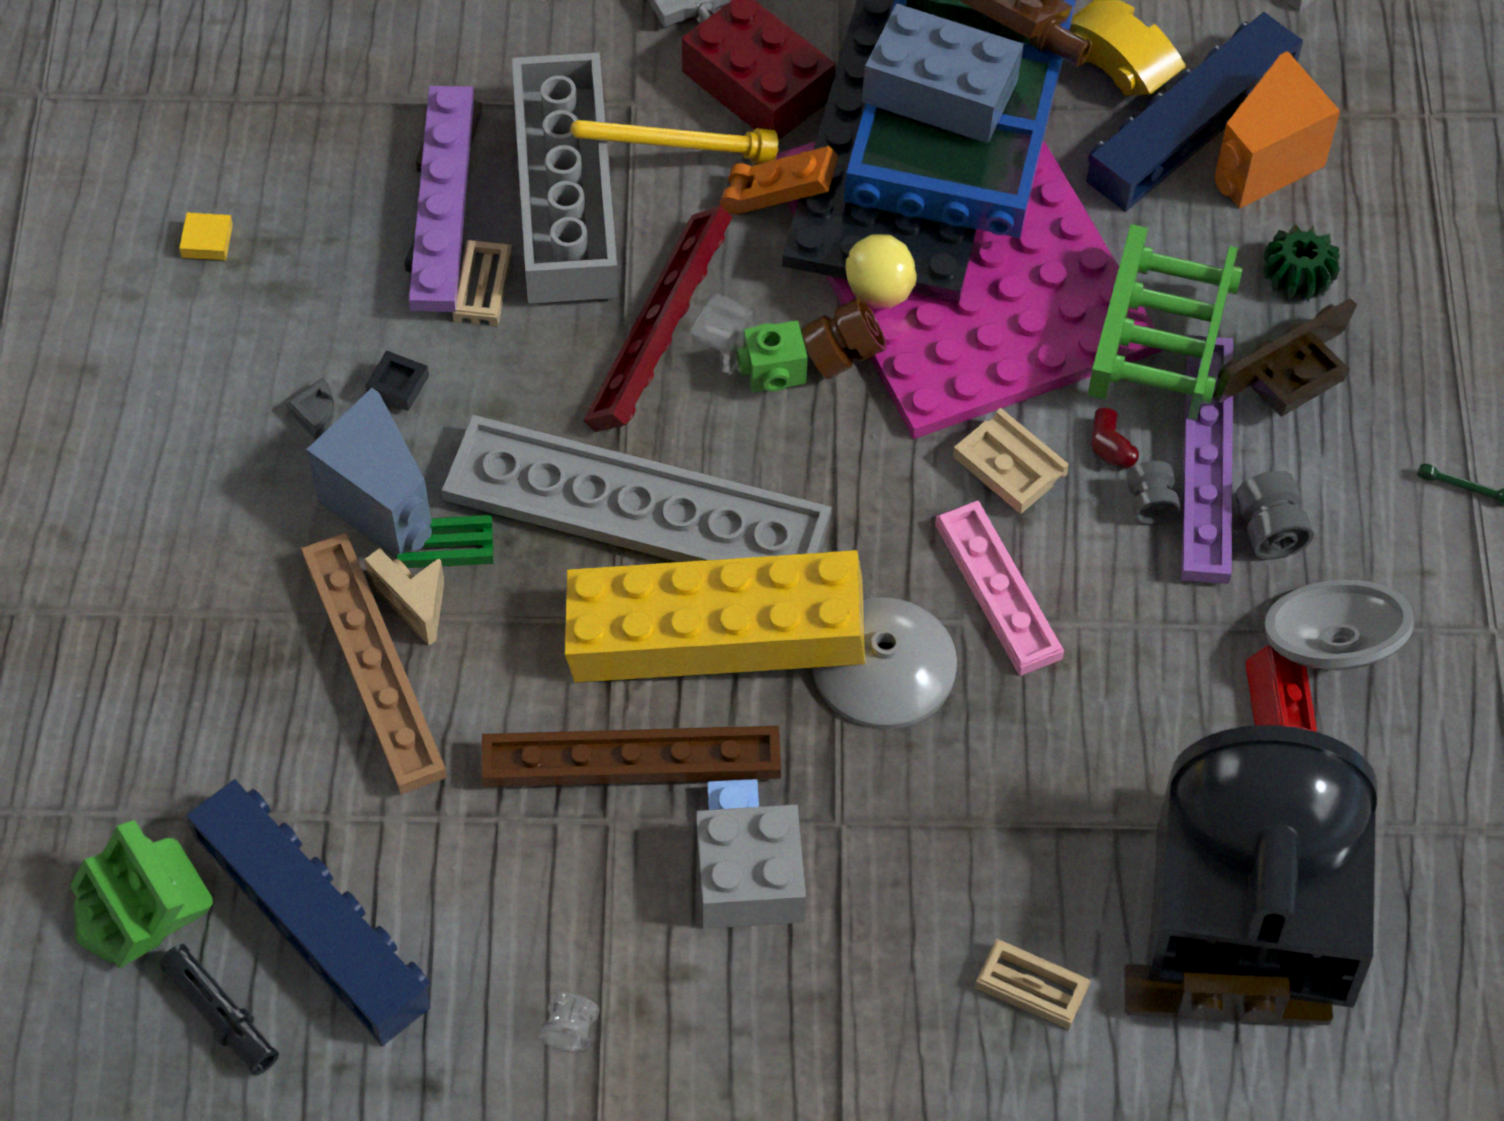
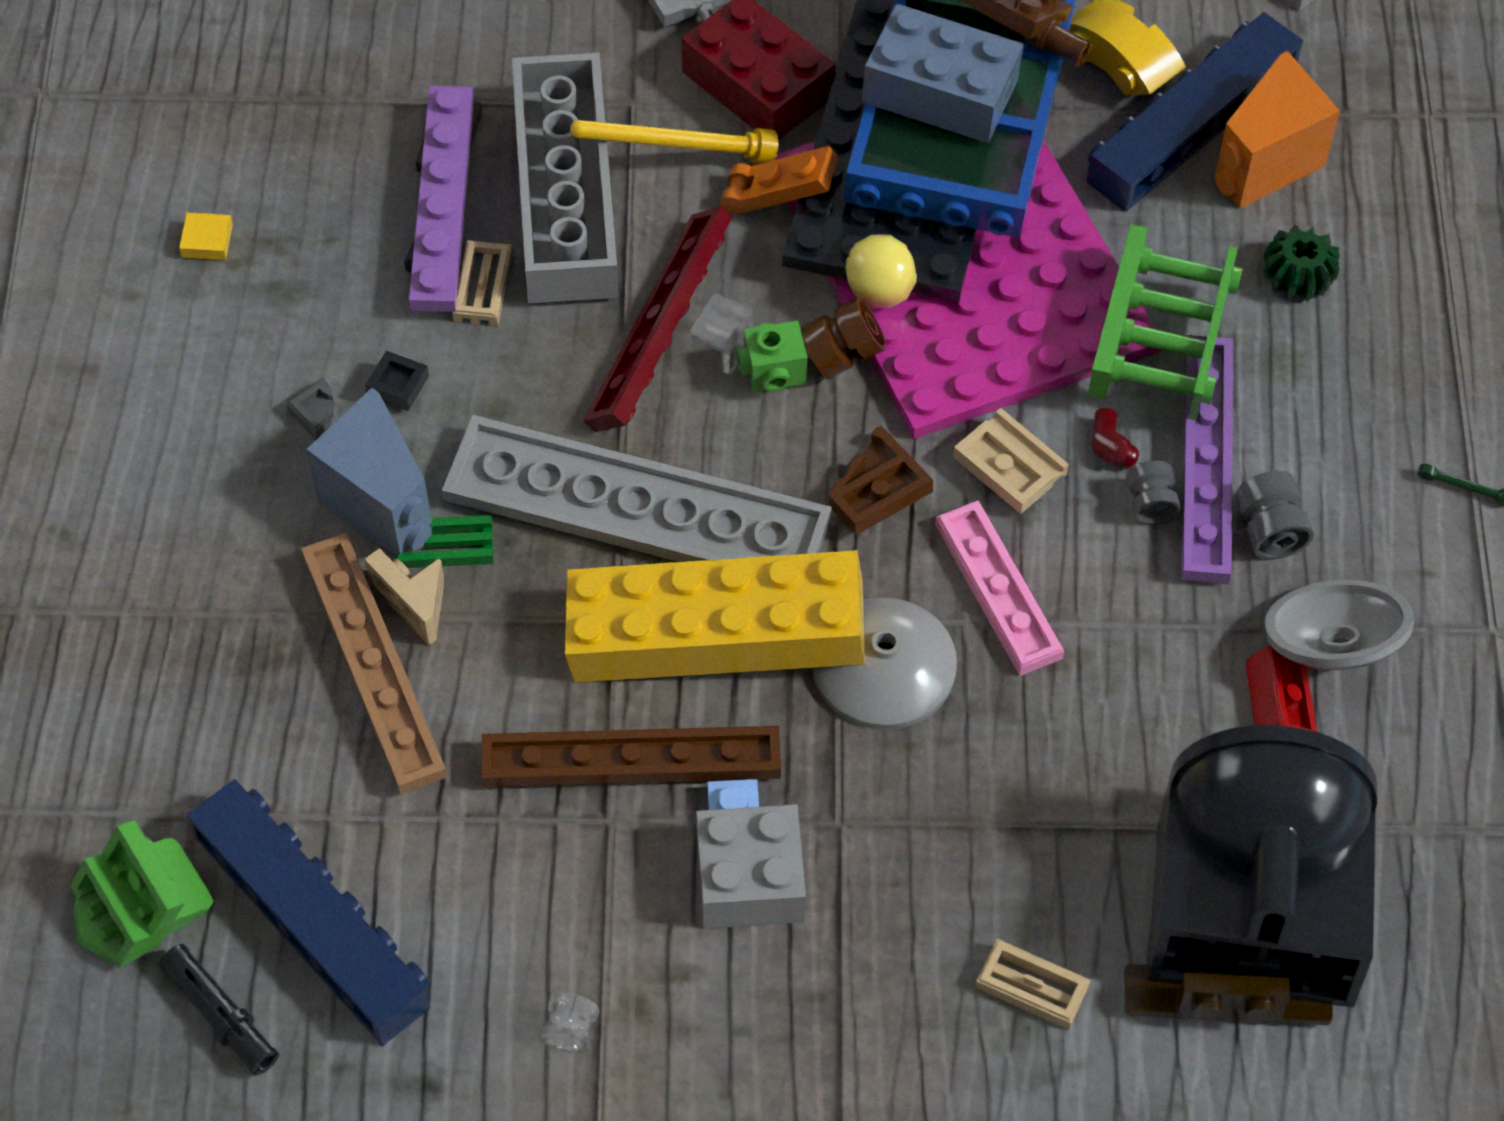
dark brown bracket [1212,298,1357,417] -> none
none -> reddish brown wing [828,425,934,535]

